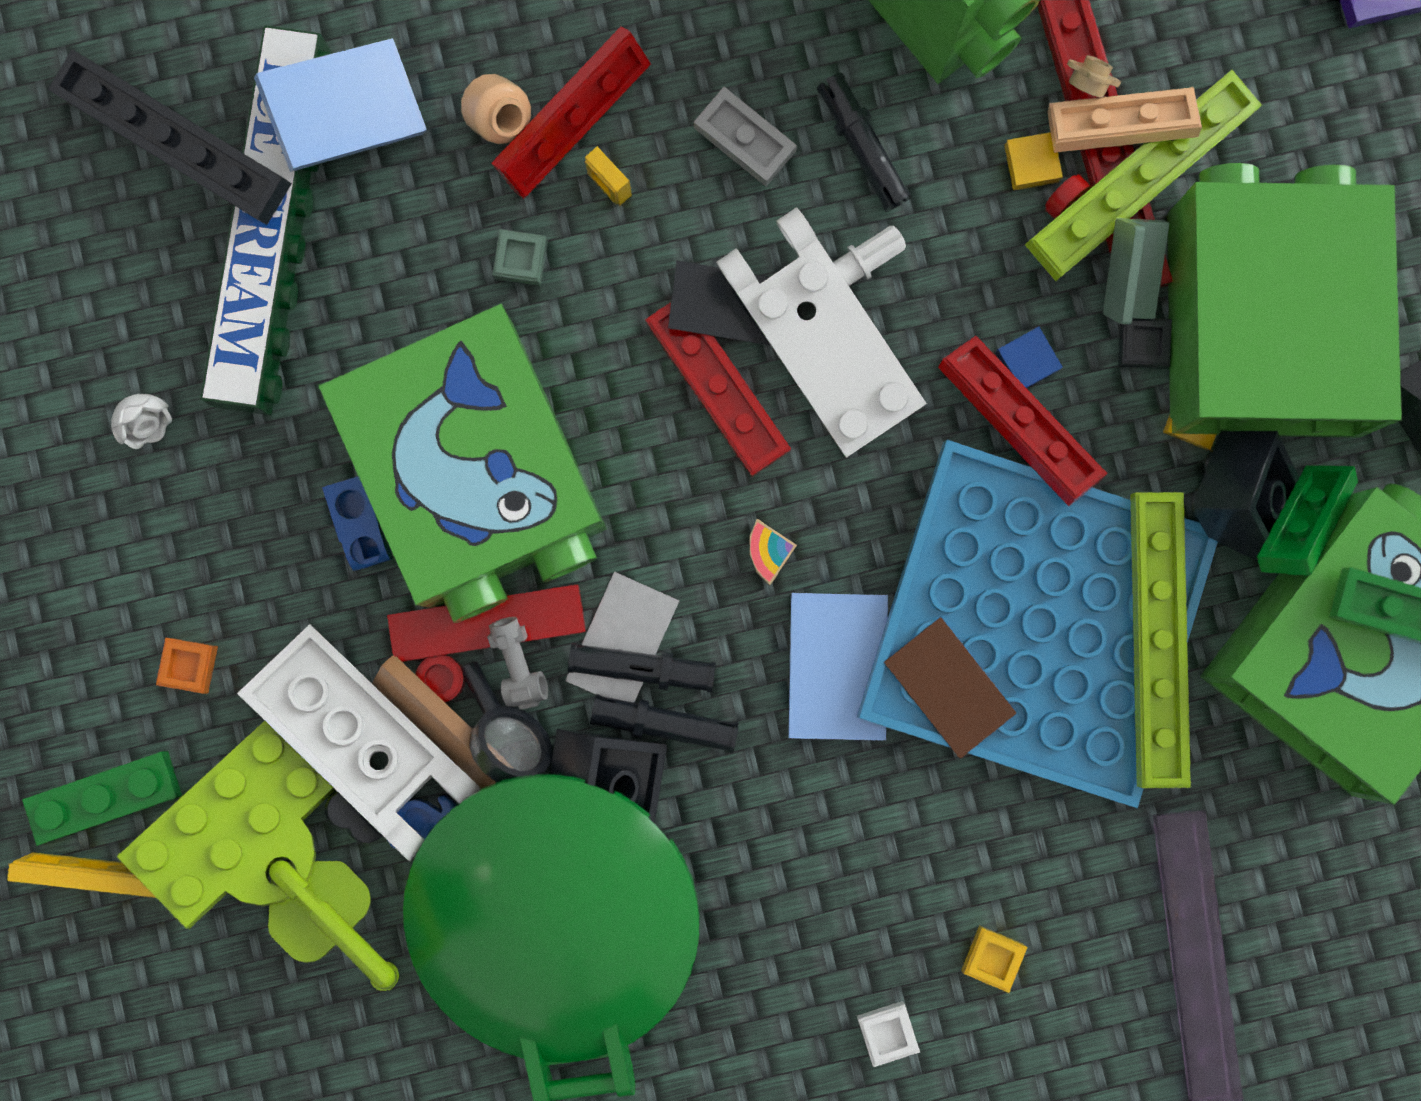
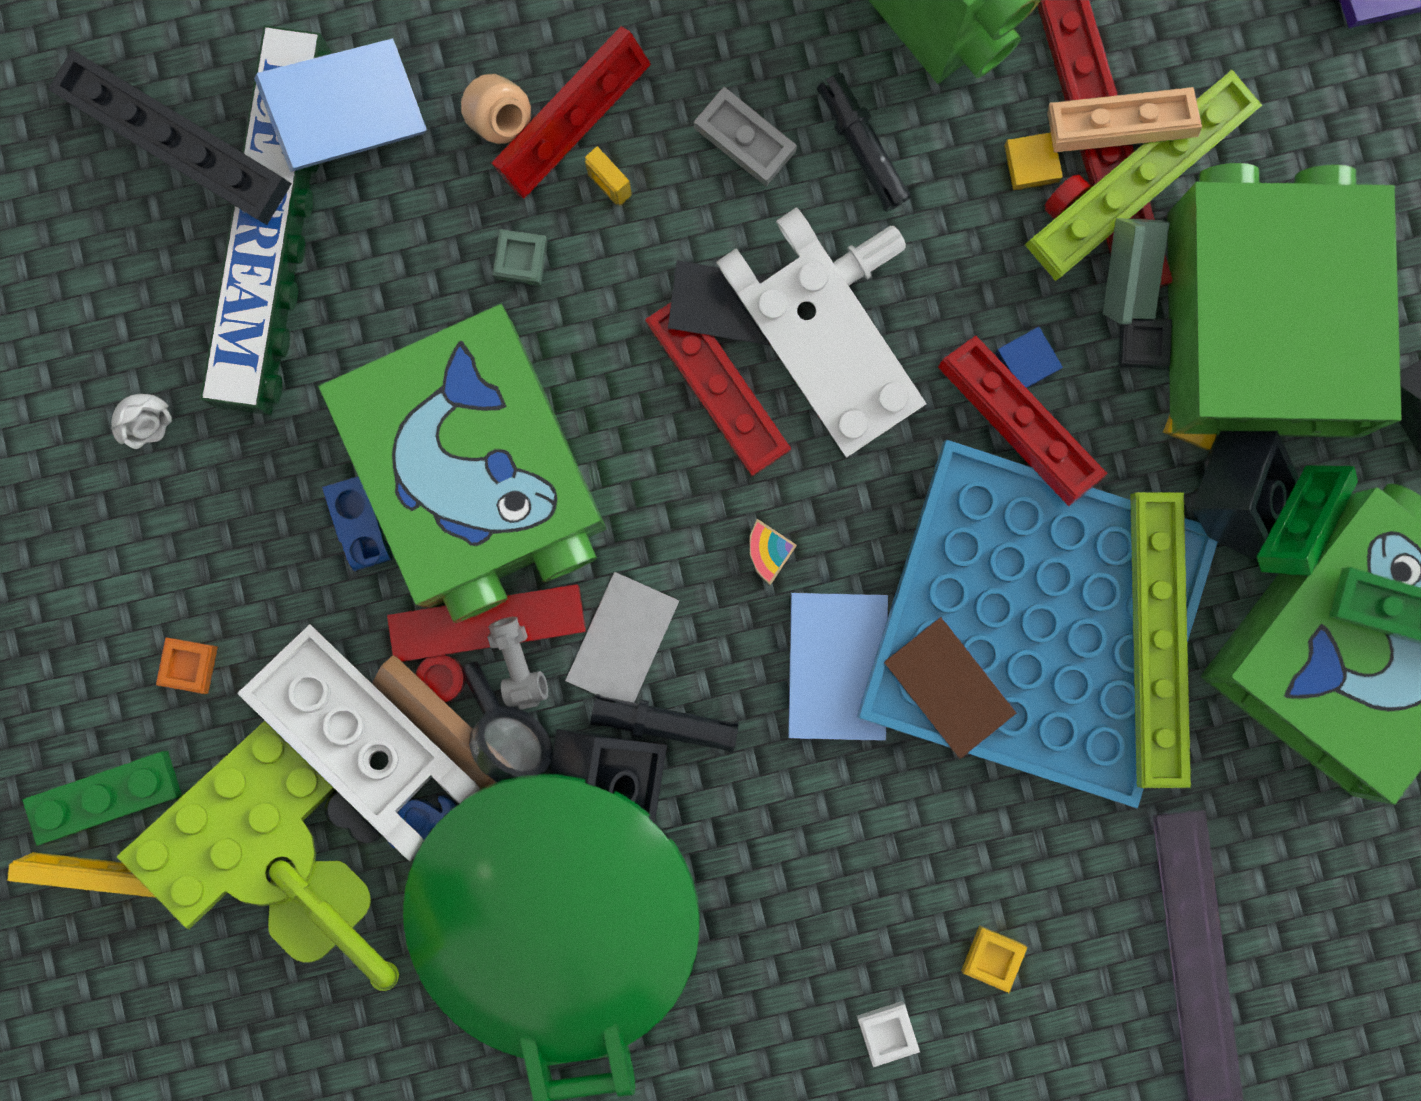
black pin [568,642,716,693] -> none
tan plate [1067,56,1121,98] -> none

